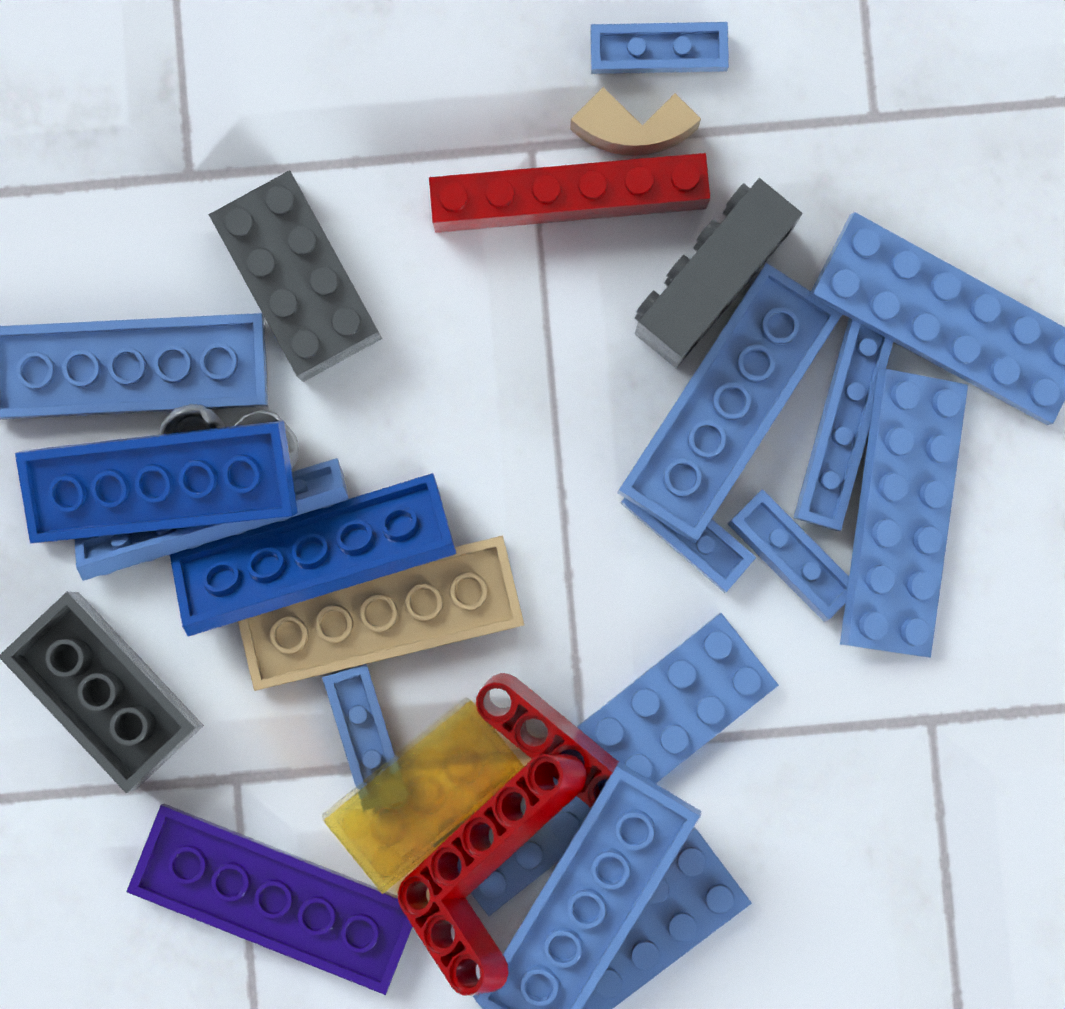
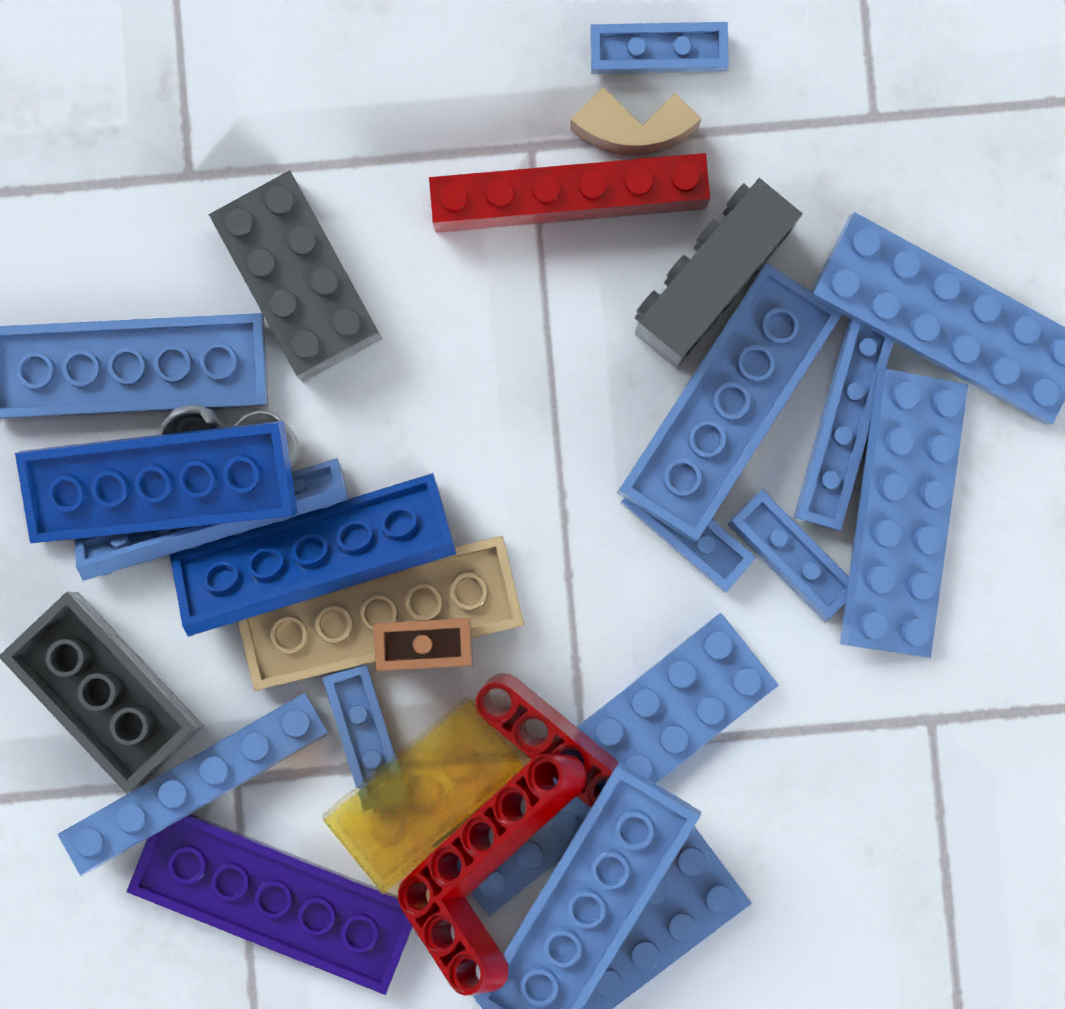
none -> medium blue plate [57,693,328,876]
none -> nougat brick [373,618,473,671]

